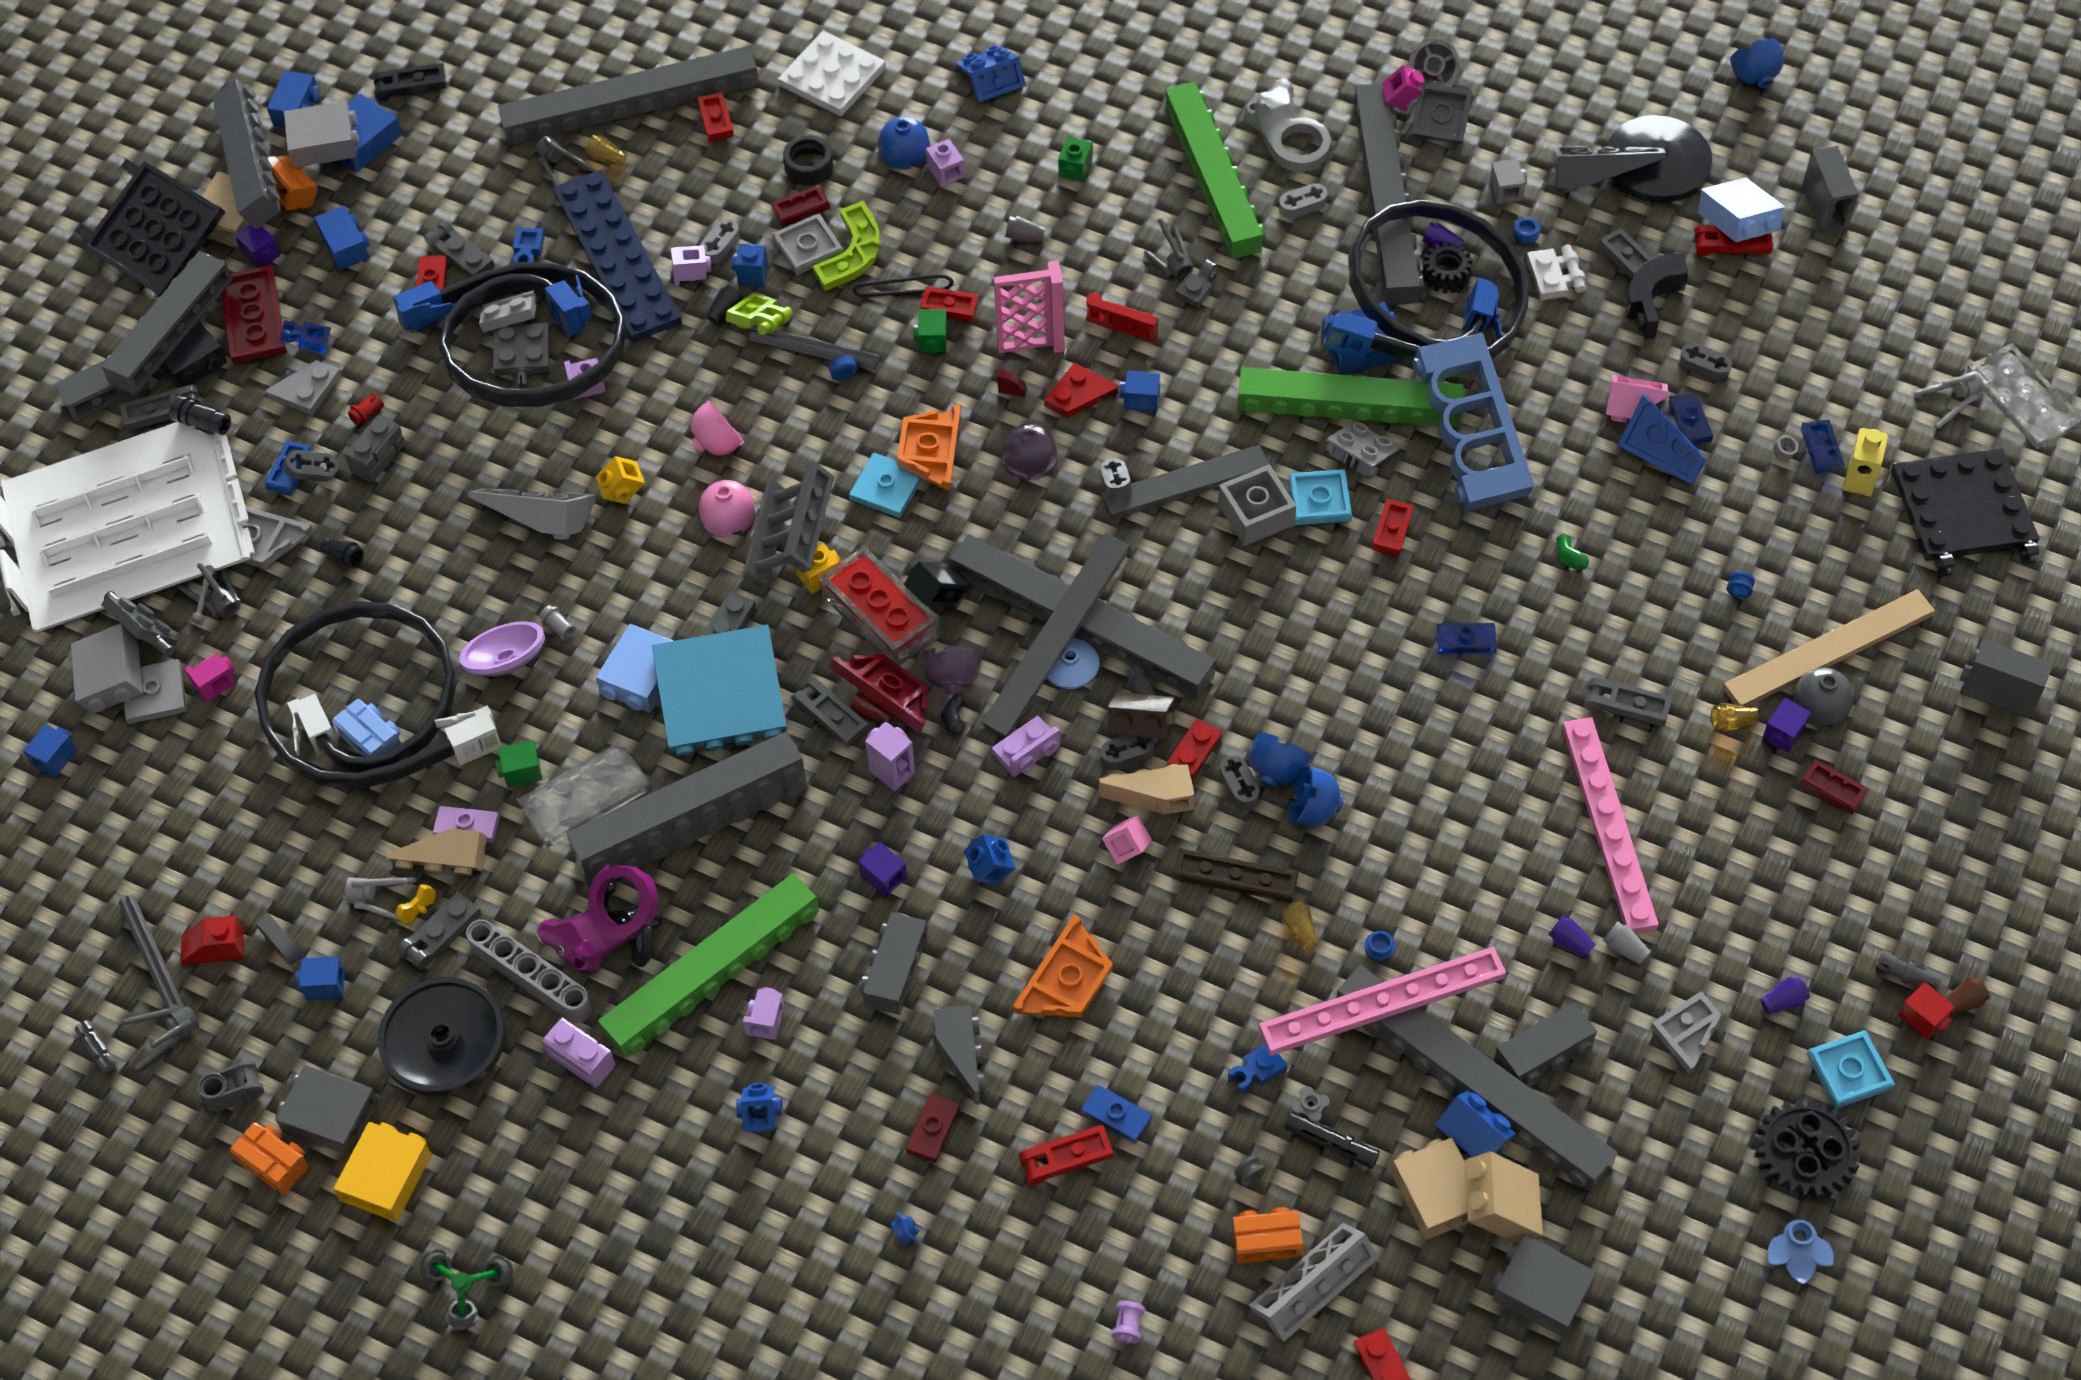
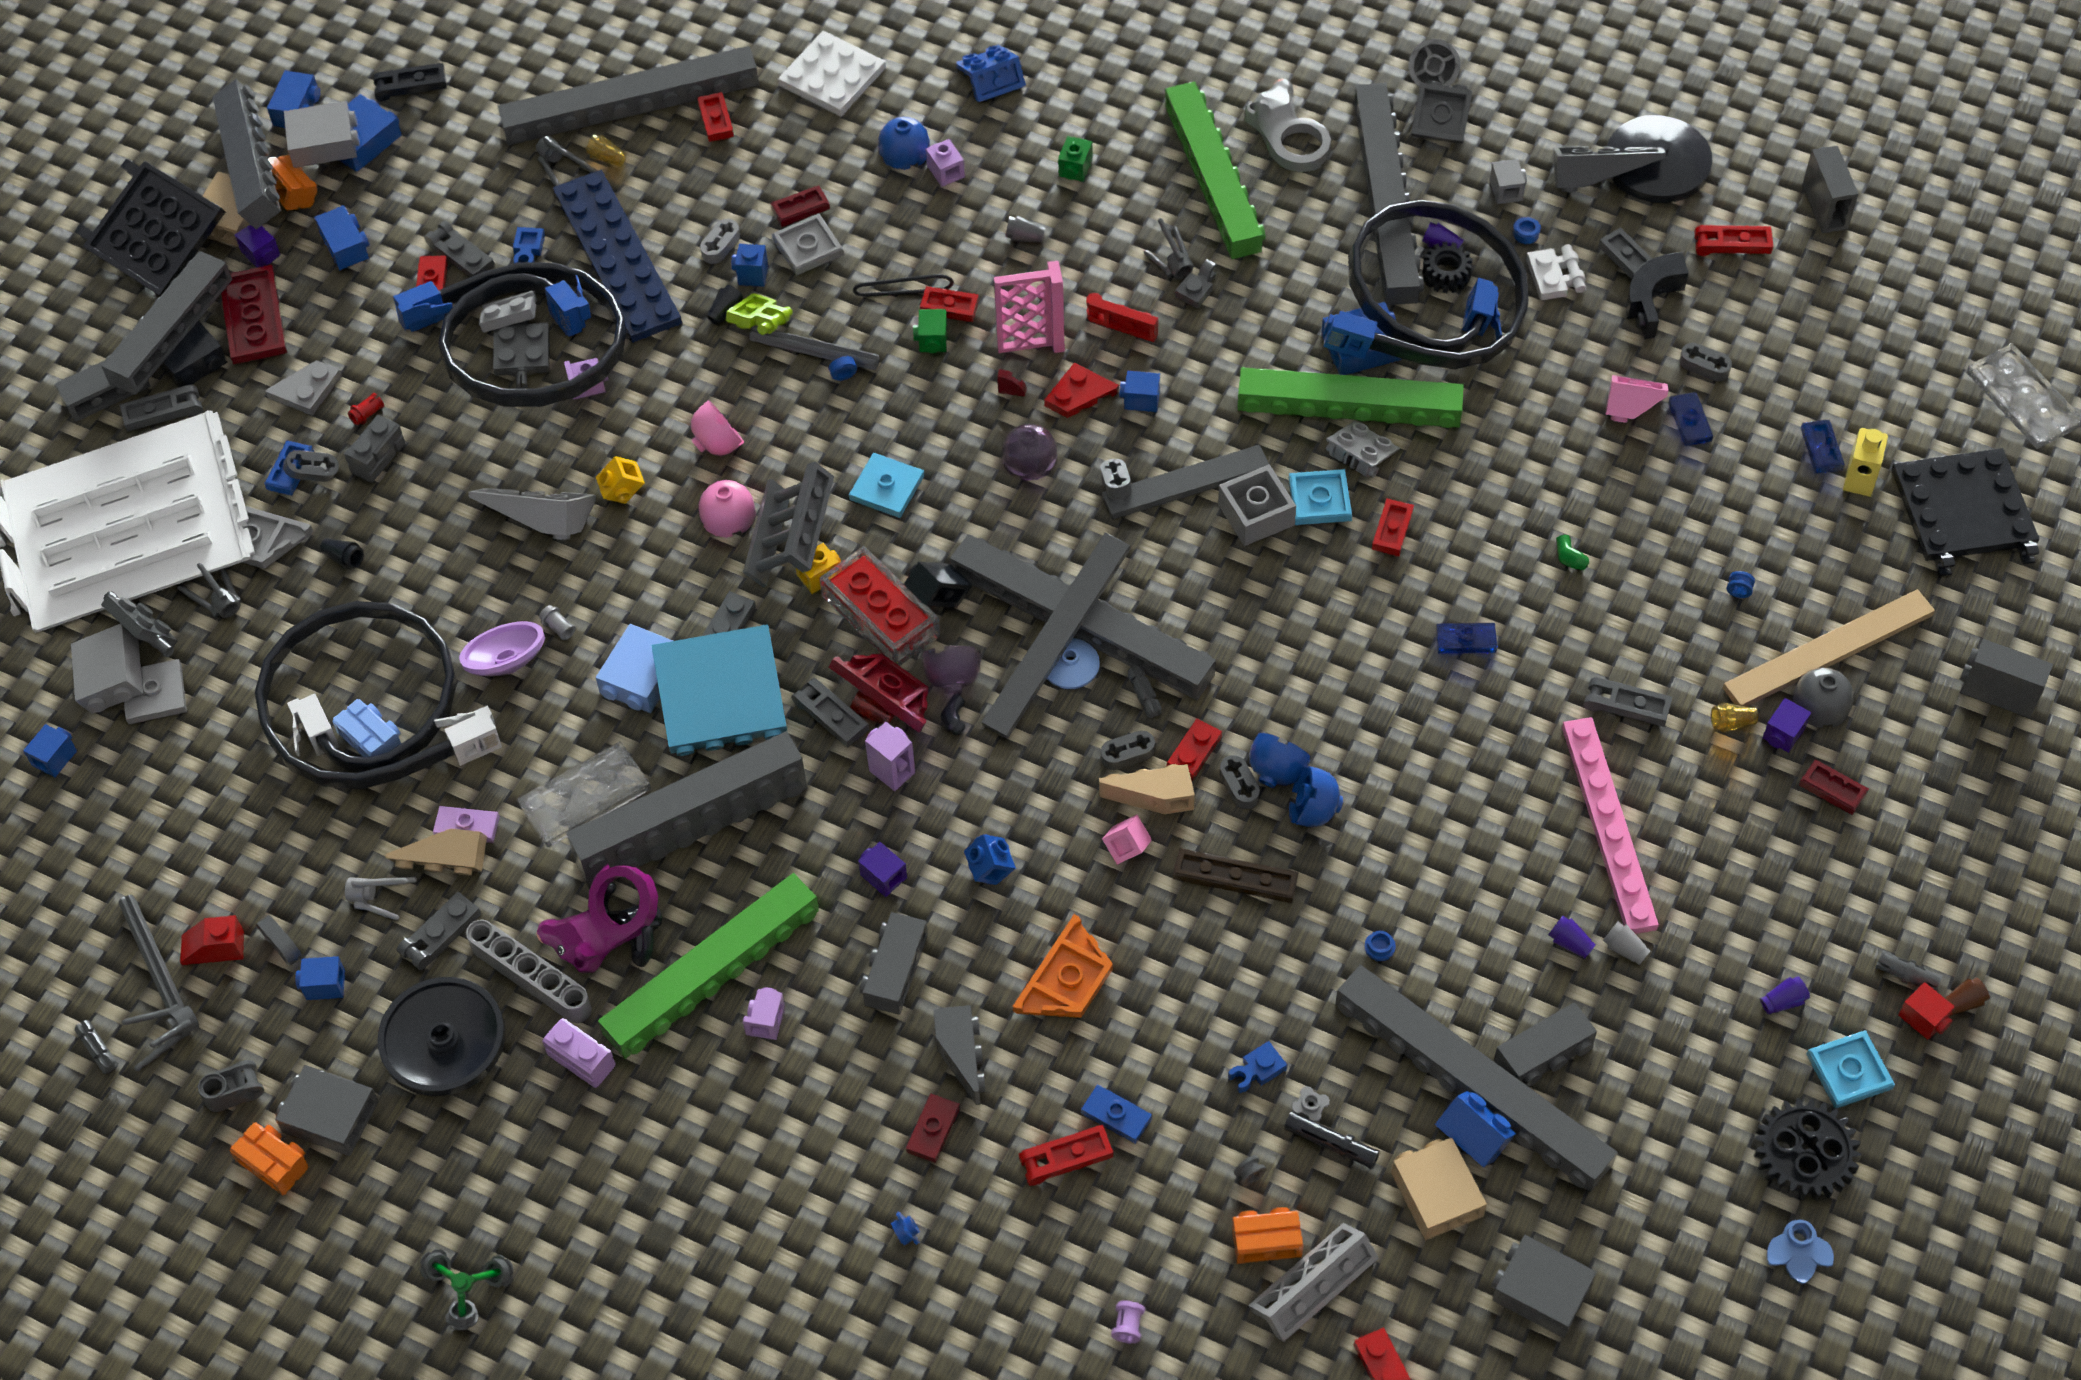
black axle [169,394,231,435] -> none
dark pink brick [184,653,237,702] -> none
light grey hinge [192,565,216,623] -> none
clear blue plate [280,320,331,354] -> none
yellow brick [333,1122,432,1222] -> none
yellow piece [396,884,436,924] -> none
green brick [495,740,543,788] -> none
lavender brick [671,246,711,286] -> none
blue brick [736,1083,782,1132] -> none
black tyre [783,135,834,185] -> none
lime plate [813,201,880,291] -> none
orange wing [897,404,961,490] -> none
lavender bracket [992,716,1060,777] -> none
dark brown brick [1108,692,1174,739] -> none
bright pink plate [1259,946,1506,1056] -> none
light grey beam [1279,184,1328,219] -> none
clear yellow cone [1281,901,1319,949] -> none
dark pink brick [1382,65,1424,112] -> none
medium blue fence [1412,332,1534,512] -> none
tan brick [1465,1151,1543,1243] -> none
blue wing [1617,395,1707,484] -> none
light grey wing [1650,991,1721,1074] -> none
light blue brick [1698,178,1784,242] -> none
blue cylinder [1729,38,1784,87] -> none
light grey hinge [1773,435,1799,460] -> none
light grey plant [1914,371,1983,429] -> none

